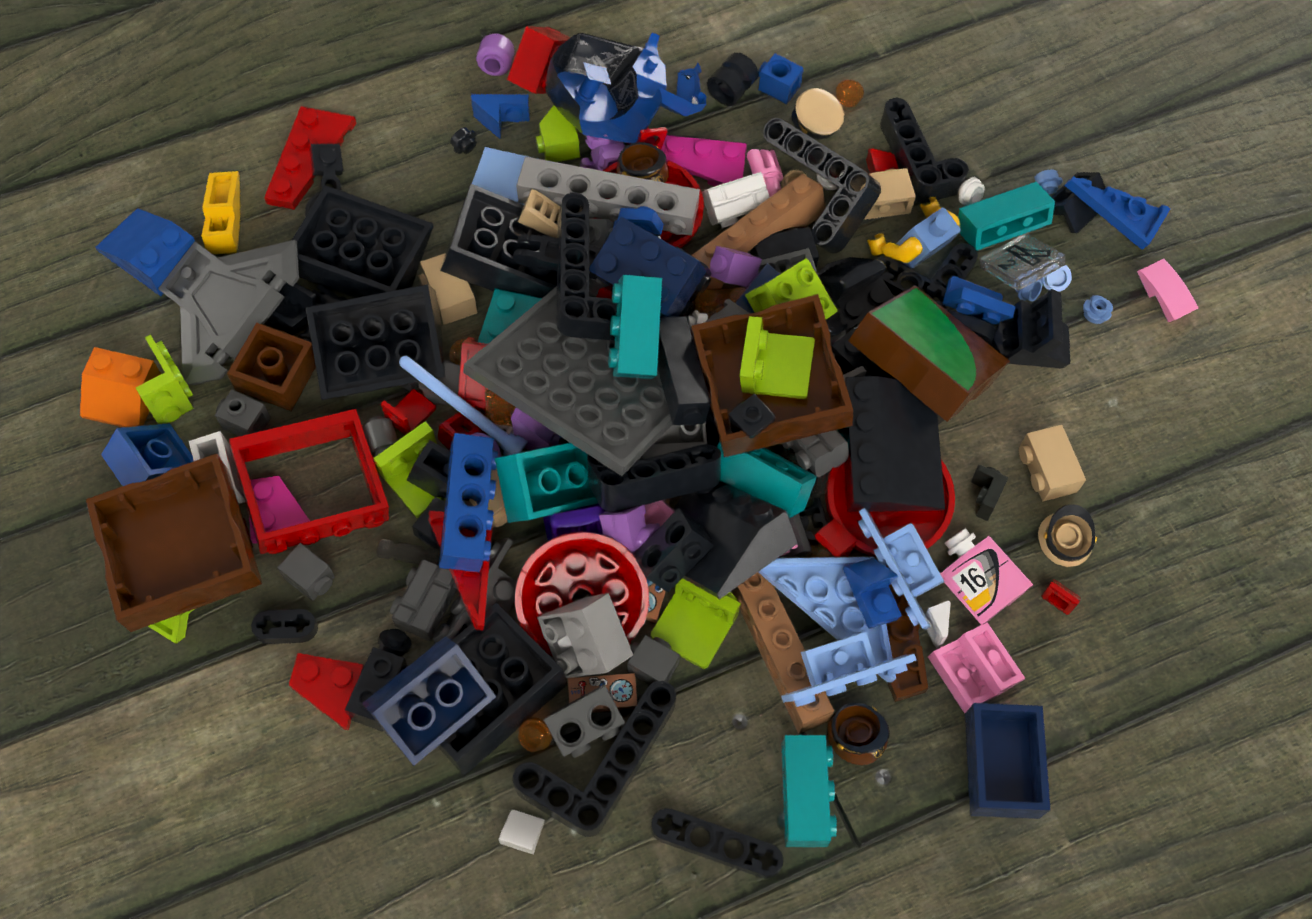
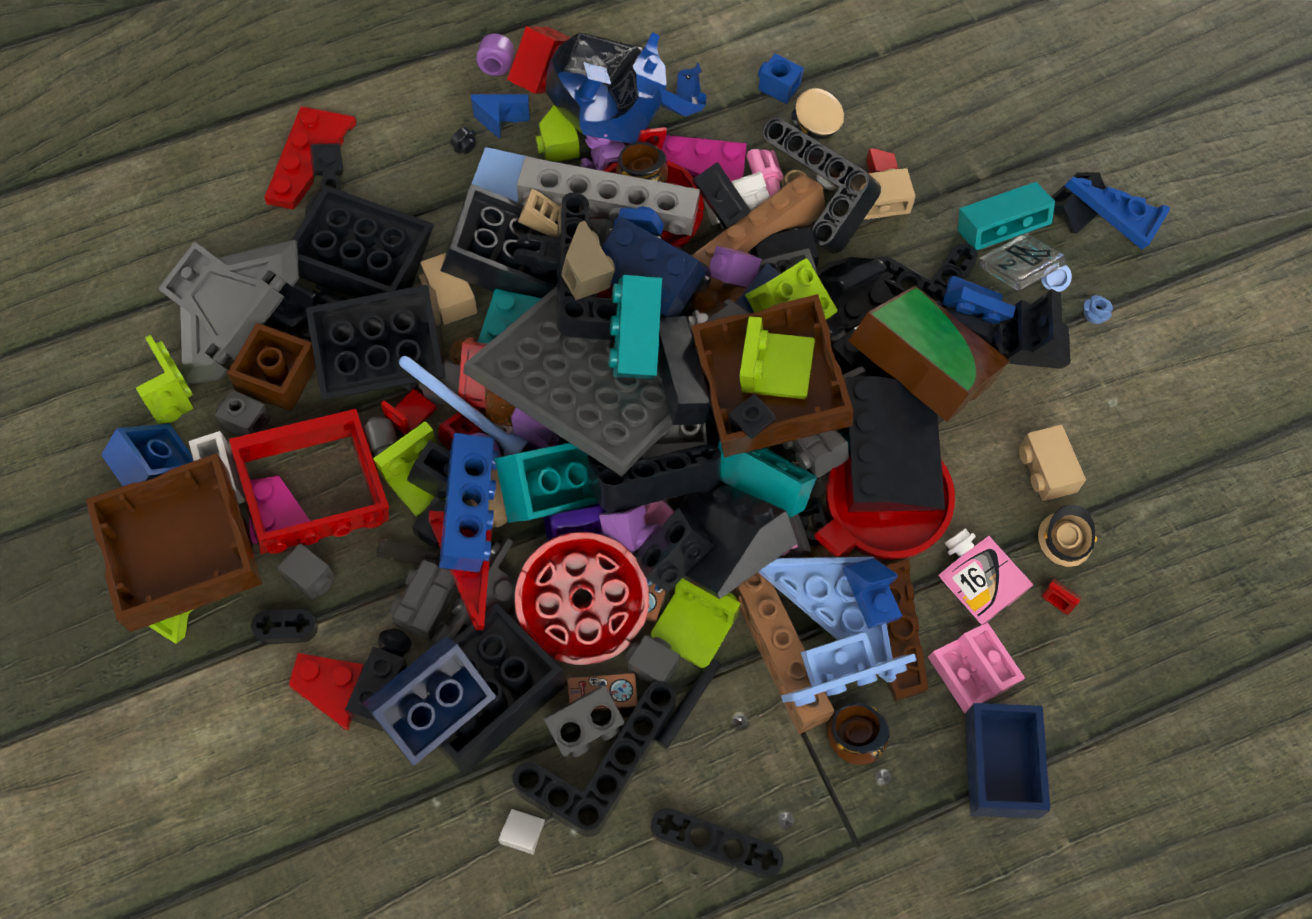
orange slope [80,347,161,427] -> none
blue slope [95,208,196,297] -> none
yellow slope [201,171,240,254] -> none
clear orange plate [518,717,552,752] -> none
light grey slope [537,593,633,678] -> none
black wheel [707,52,759,106] -> none
teal brick [781,735,837,847] -> none
clear orange plate [836,80,864,107] -> none
light blue bracket [858,508,945,630] -> none
torso [867,197,961,269] -> none
black beam [880,98,969,203] -> none
white slope [925,601,950,648] -> none
white plate [958,177,985,205] -> none
pearl dark grey bracket [971,465,1008,521] -> none
medium blue plate [1016,273,1043,302] -> none
medium blue plate [1034,170,1063,194] -> none
bright pink slope [1137,259,1198,322] -> none
none -> dark tan slope [561,221,615,300]
none -> black bar [656,659,721,749]
none -> black plate [692,162,751,229]

